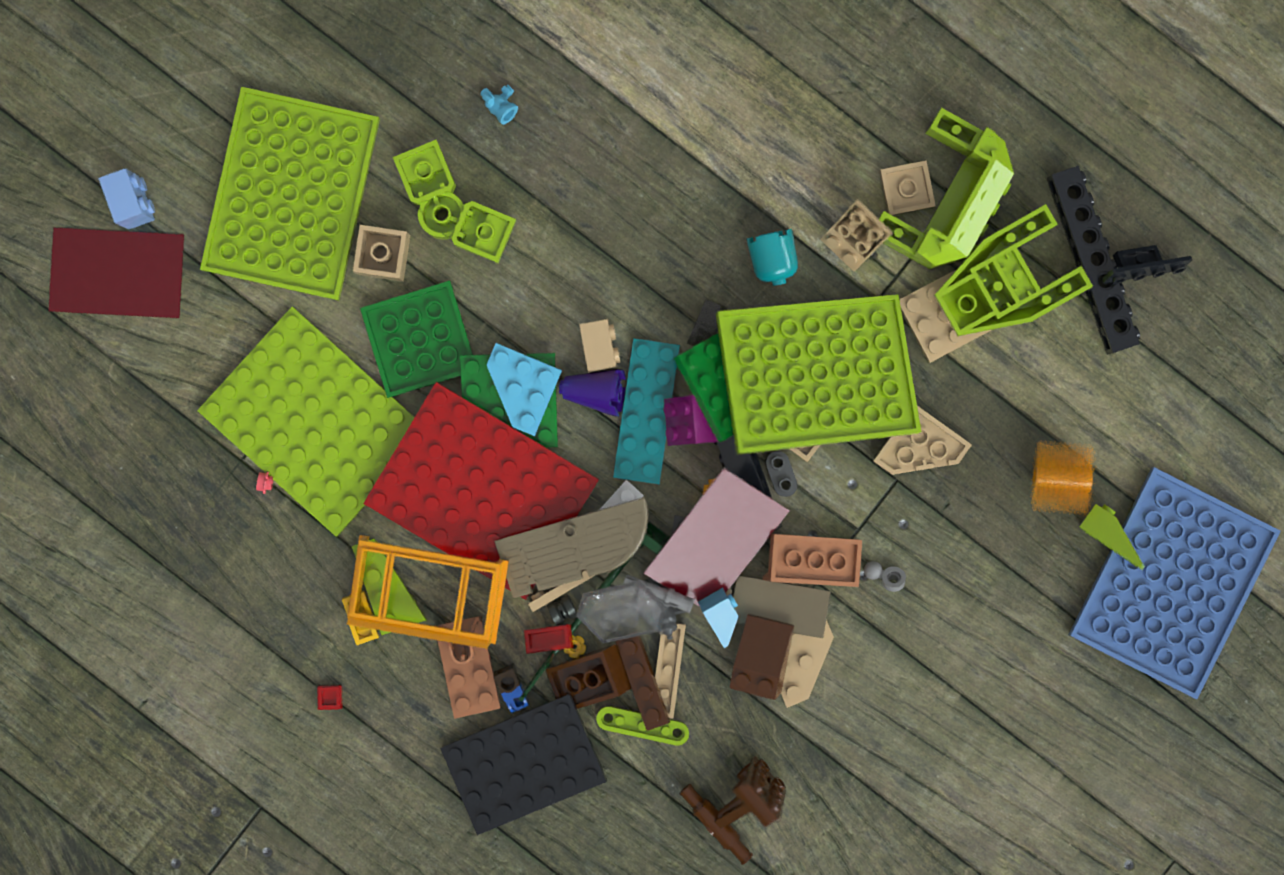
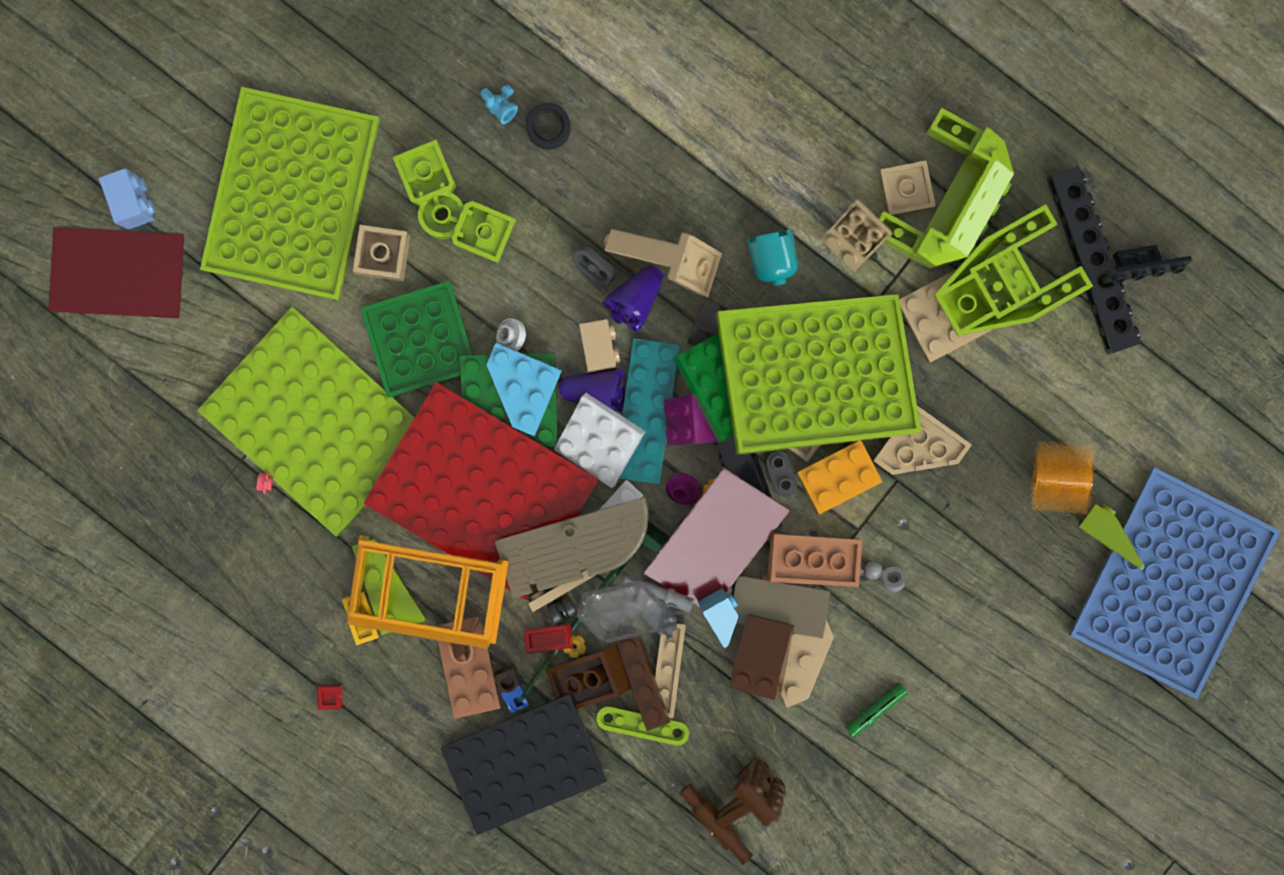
none -> white plate [496,318,526,351]
none -> black tyre [526,103,571,150]
none -> white plate [554,393,646,488]
none -> dark grey plate [573,246,616,287]
none -> dark purple cone [602,265,664,332]
none -> tan piece [604,229,722,298]
none -> magenta plate [665,473,701,505]
none -> light orange brick [795,440,882,515]
none -> green pin [845,683,908,738]

